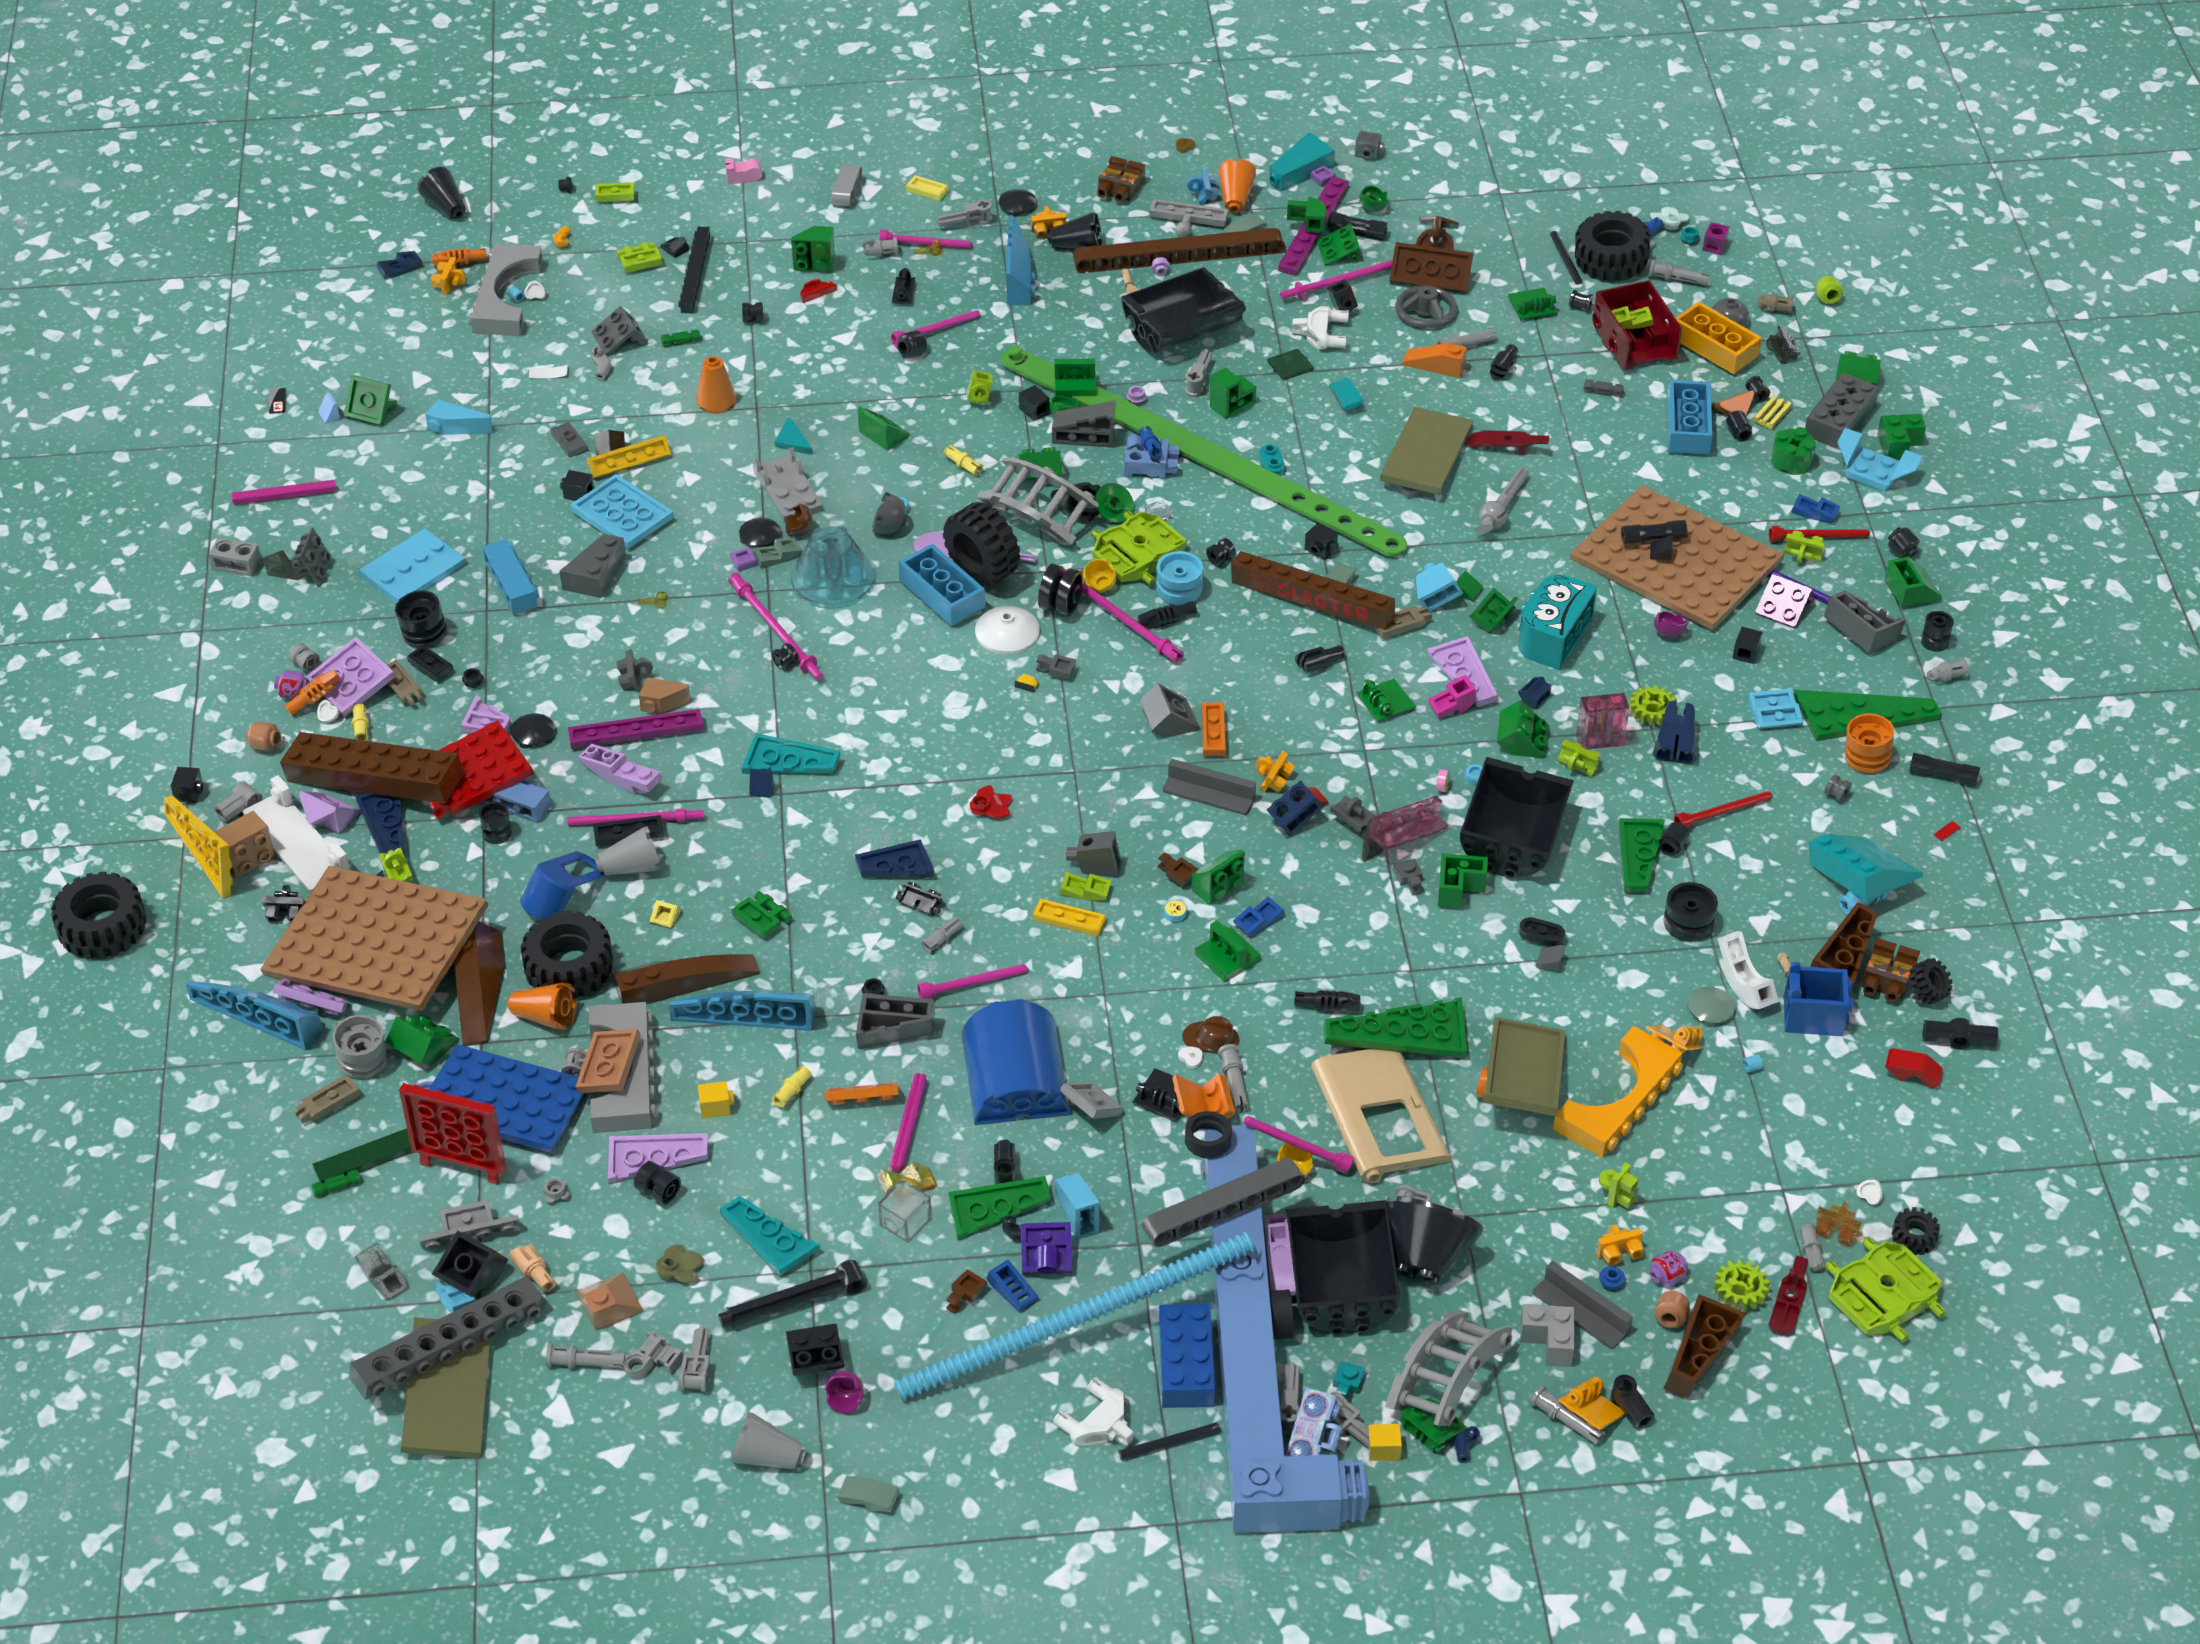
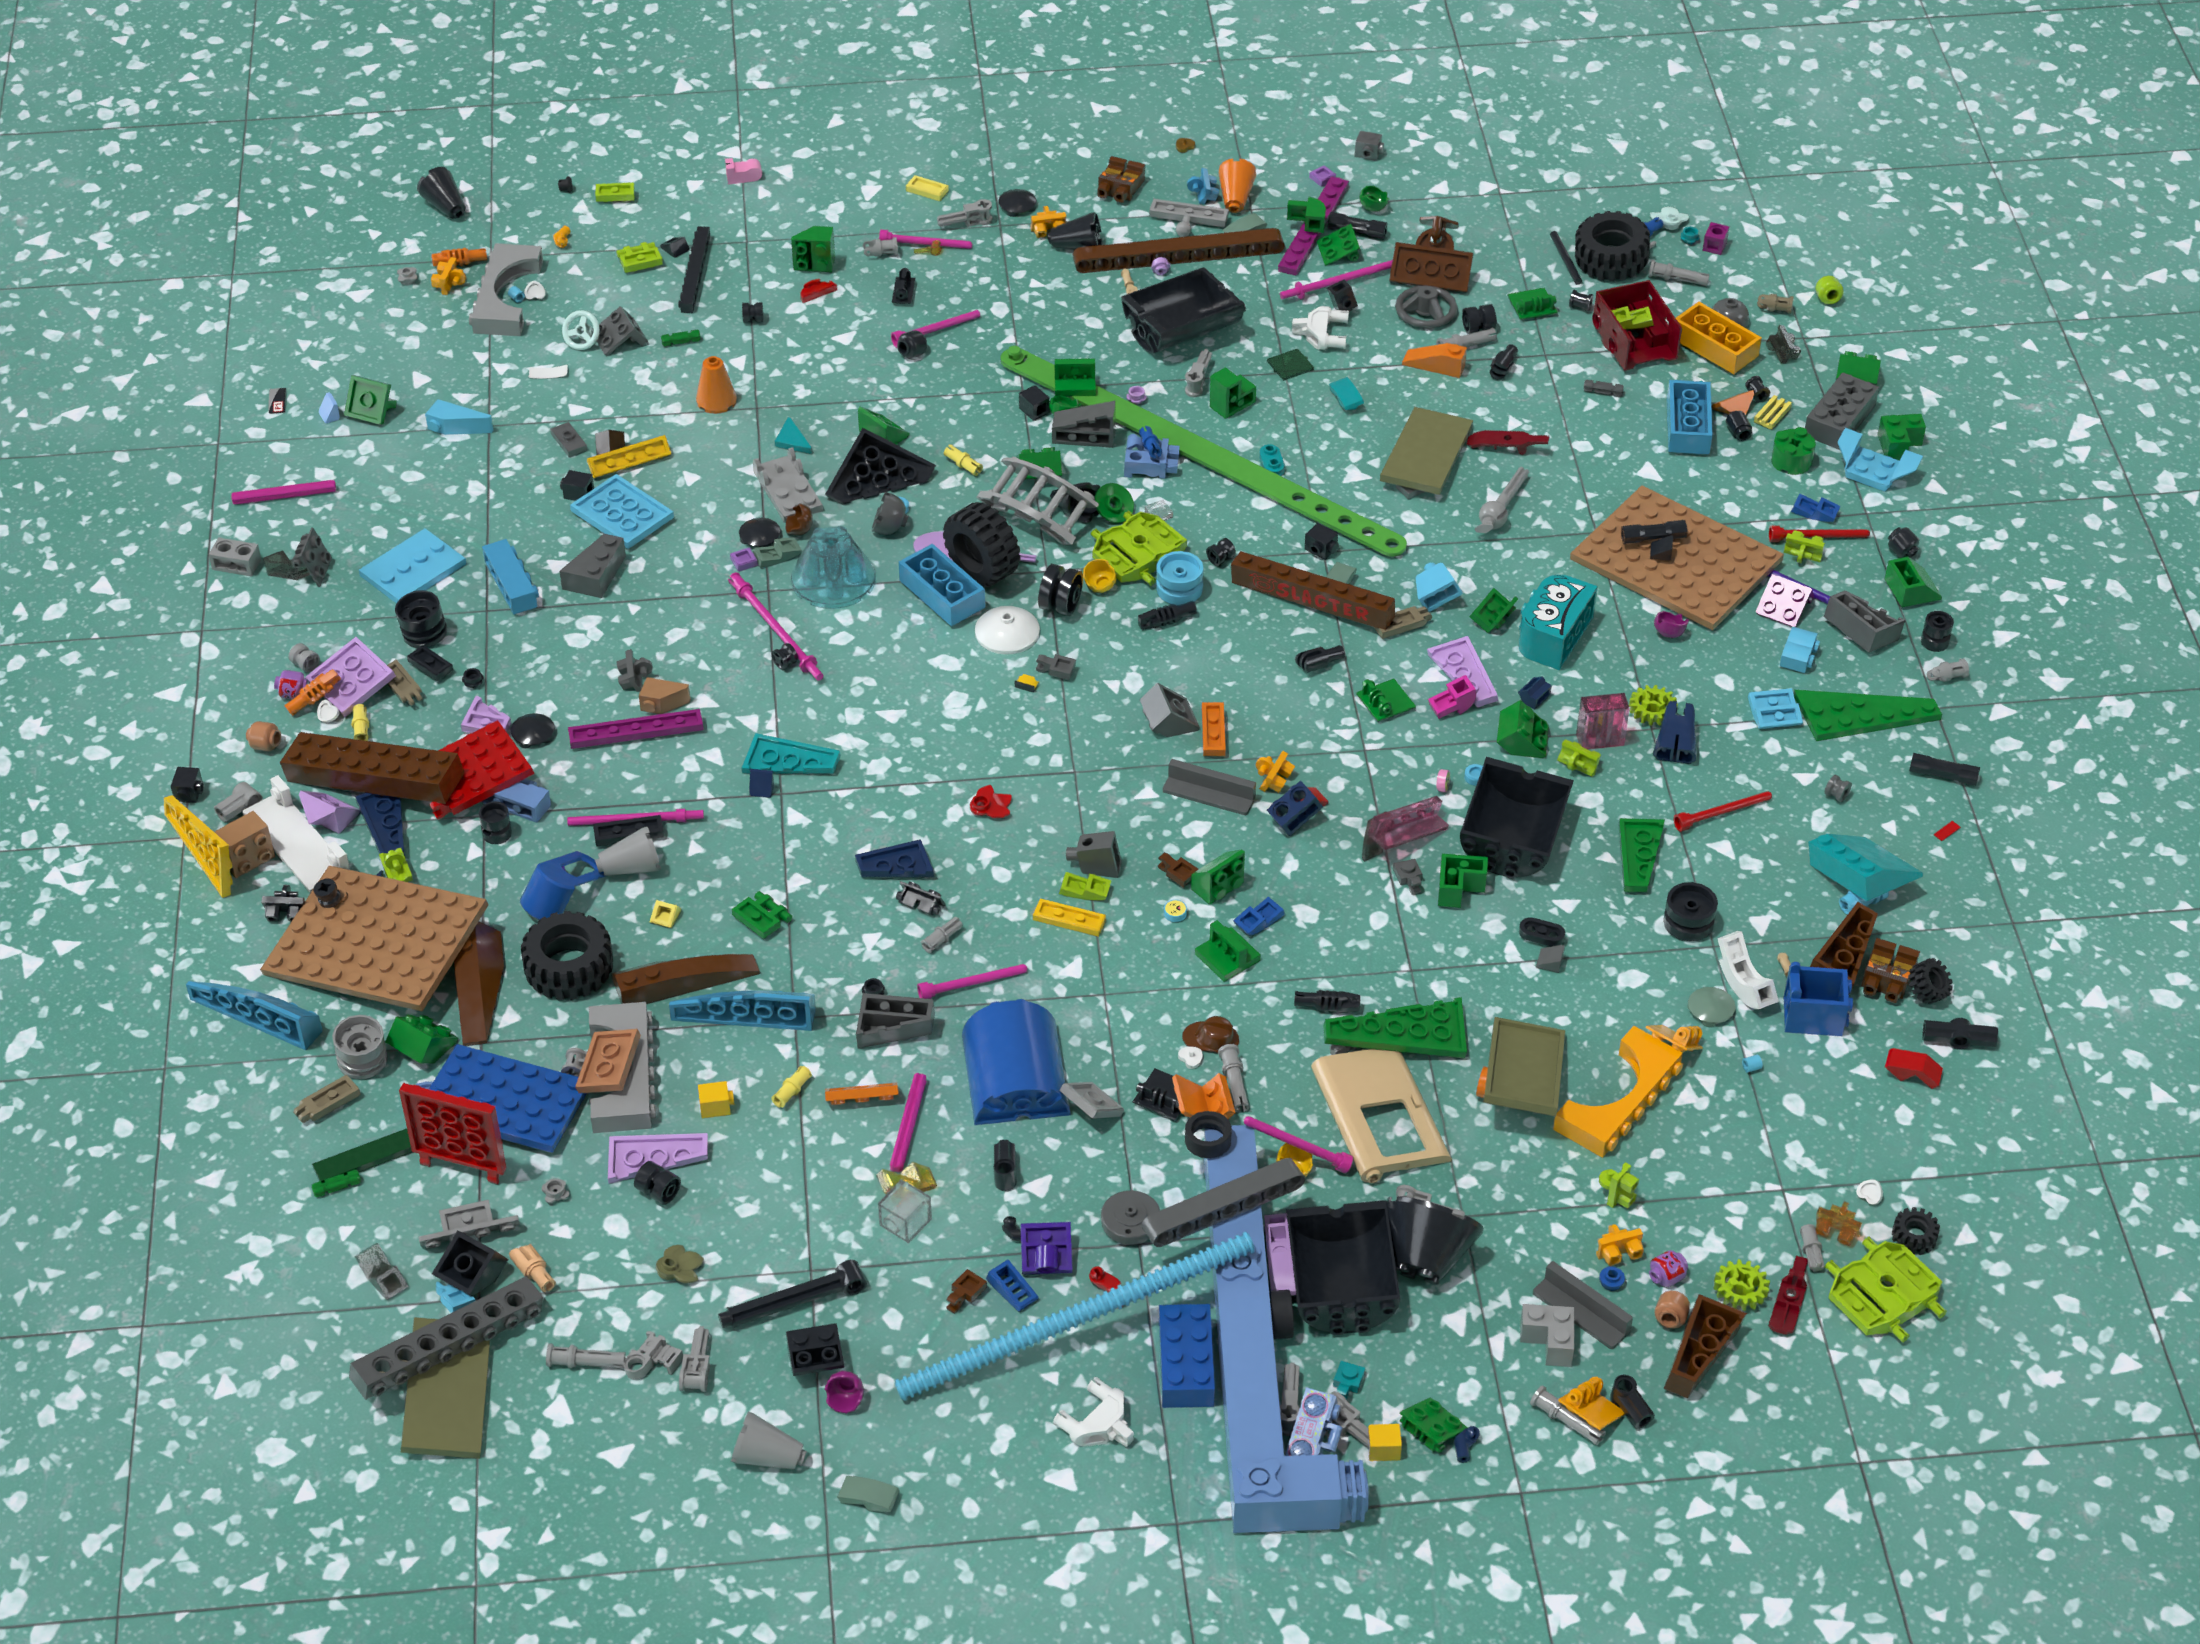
black tyre [51,872,147,960] -> none
lavender wing [272,978,348,1015] -> none
dark blue slope [377,251,422,279] -> none
orange cone [507,983,577,1030] -> none
nougat slope [576,1272,643,1331] -> none
lavender slope [578,744,663,793] -> none
light grey arm [591,347,611,381] -> none
clear yellow hand [637,591,668,609] -> none
teal wing [720,1196,820,1276] -> none
light grey beam [831,165,862,207] -> none
green wing [948,1176,1050,1240] -> none
lime brick [967,370,993,404] -> none
dark azure wedge [1006,216,1035,305] -> none
medium azure slope [1055,1173,1099,1239] -> none
dark pink bar [1065,569,1184,664] -> none
black bar [1118,1422,1220,1460] -> none
teal slope [1269,132,1335,191] -> none
dark grey hips [1330,795,1376,836] -> none
light grey fence [1385,1310,1513,1426] -> none
green slope [1456,571,1483,601] -> none
black brick [1660,822,1690,856] -> none
black brick [1732,626,1763,664] -> none
orange wheel [1845,714,1894,773] -> none
none -> black wheel [313,878,342,908]
none -> light grey plate [397,267,417,285]
none -> light aqua piece [562,310,600,350]
none -> black slope [825,428,936,505]
none -> red arm [1089,1266,1124,1309]
none -> dark grey wheel [1101,1190,1160,1244]
none -> black wheel [1462,304,1497,334]
none -> medium azure brick [1779,626,1820,673]

